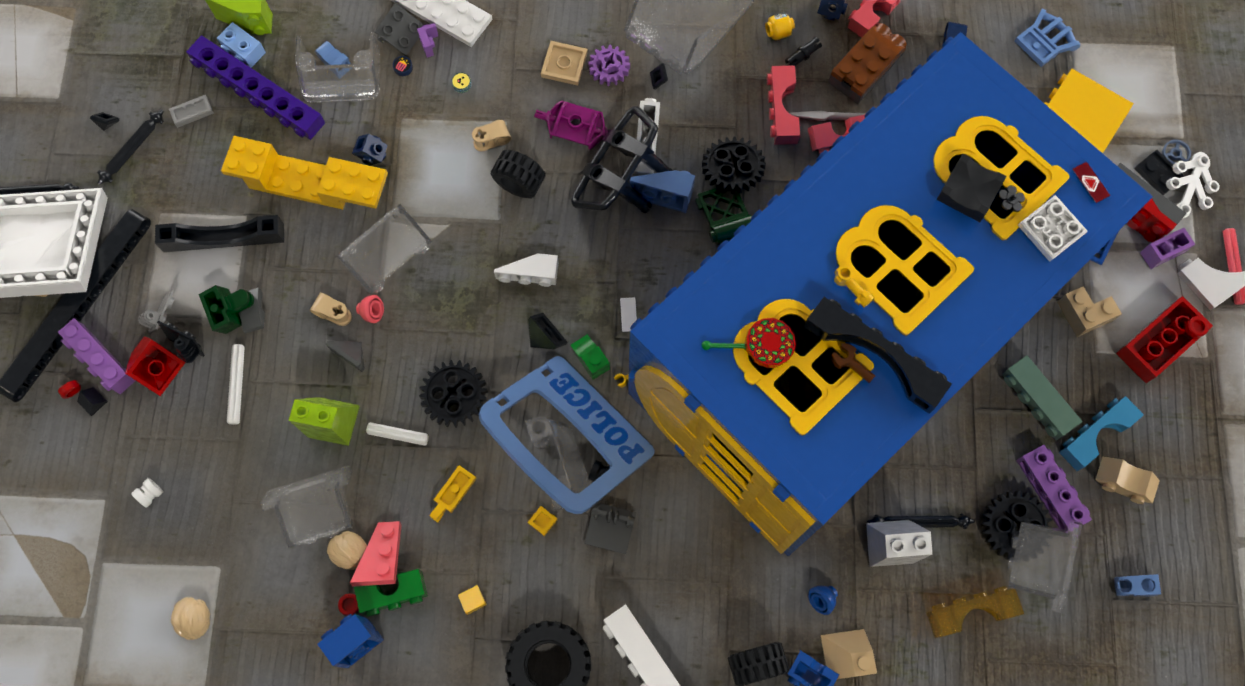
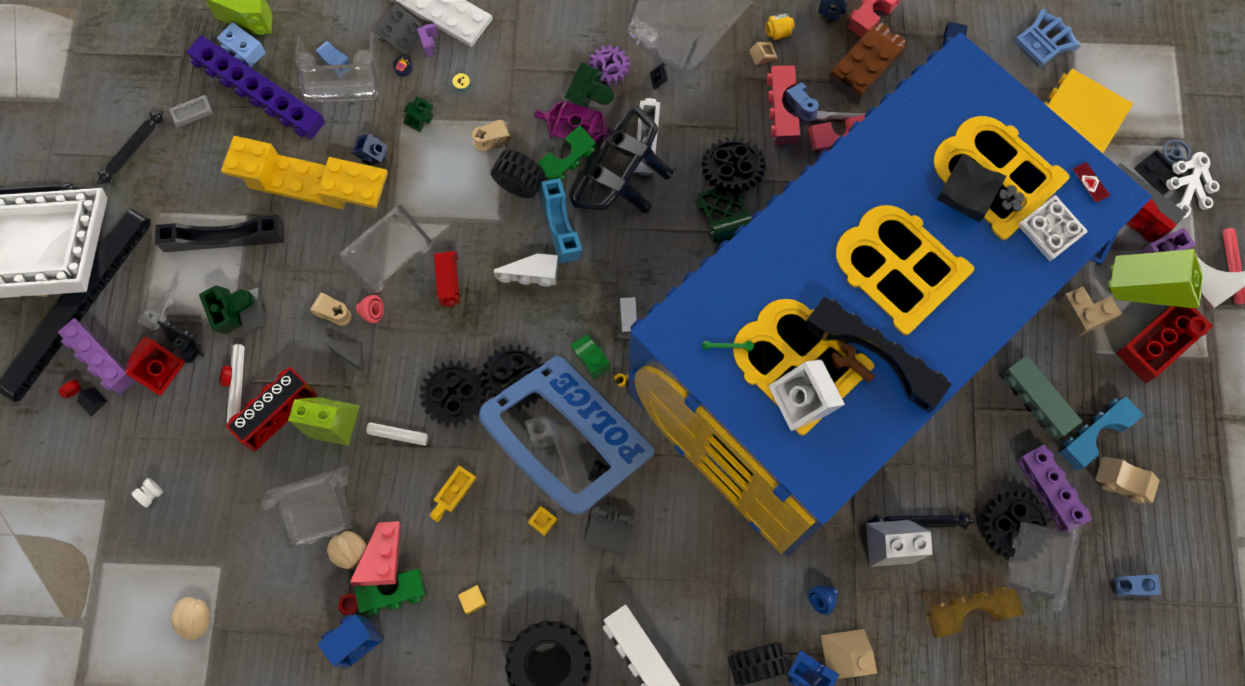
black slope [90,112,120,131] -> none
black slope [528,312,568,349] -> none
tan plate [541,41,588,86] -> none
medium blue slope [630,170,695,213] -> none
tile [745,318,796,368] -> none
black pin [785,37,822,66] -> none
yellow bar [834,266,875,308] -> none
none -> red tile [219,366,232,387]
none -> brick [225,367,318,453]
none -> dark green brick [403,96,434,132]
none -> red window [434,251,461,307]
none -> black gear [481,344,549,410]
none -> green arch [538,125,596,181]
none -> dark azure arch [538,178,582,264]
none -> dark green brick [564,62,614,108]
none -> tan slope [750,42,778,65]
none -> white slope [769,360,845,431]
none -> medium blue leg [785,82,819,122]
none -> lime slope [1108,249,1204,308]

